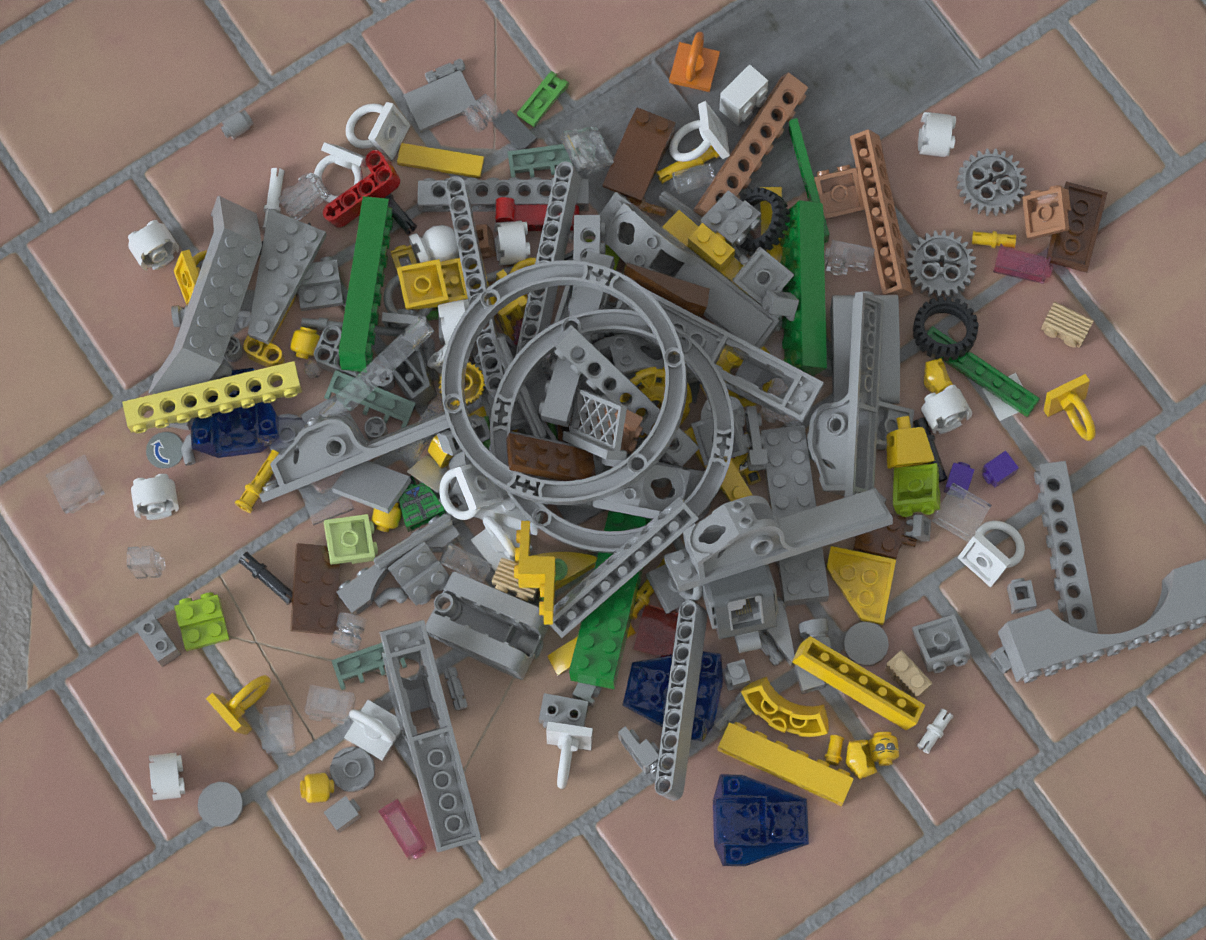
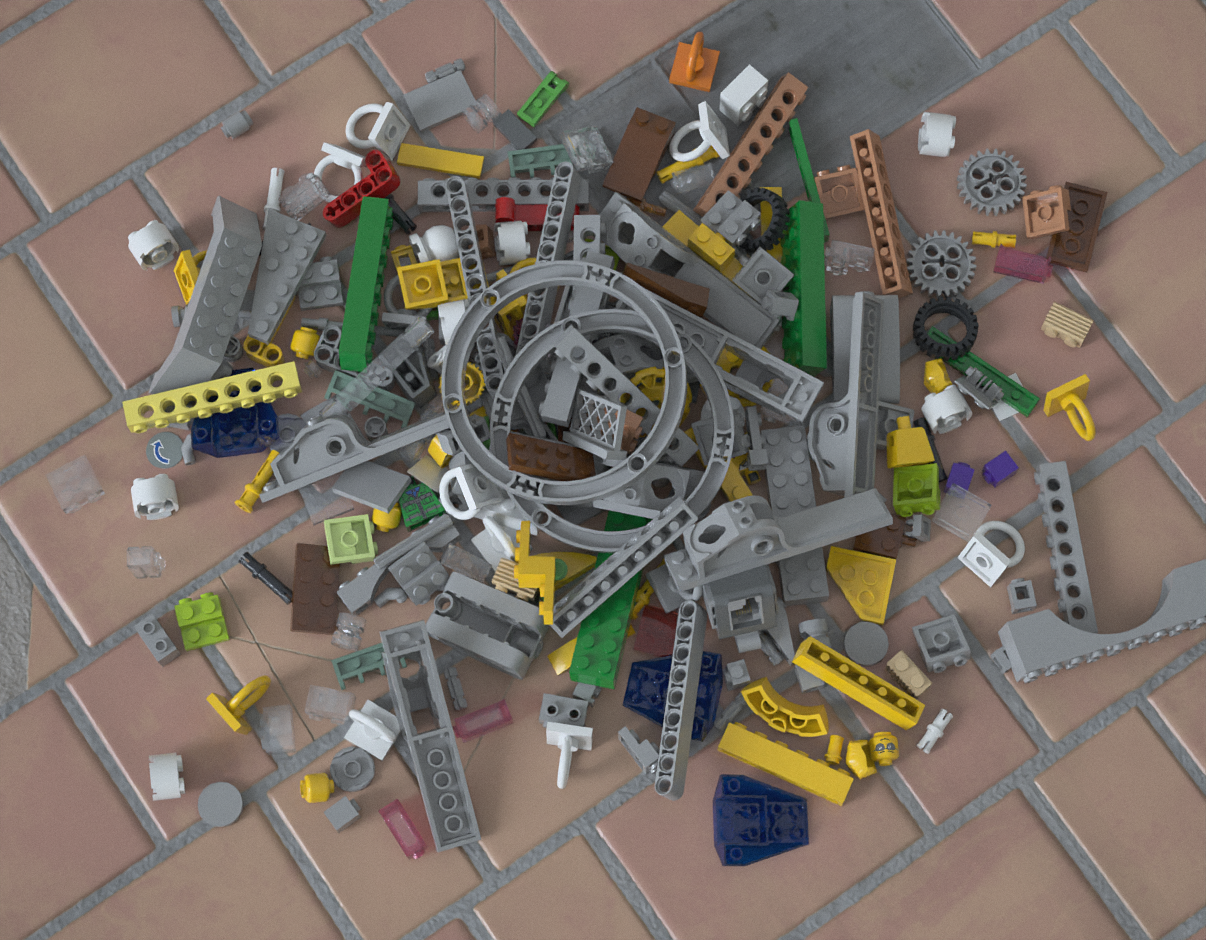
none -> clear pink window [452,699,513,743]
none -> light grey hinge [954,366,1004,410]

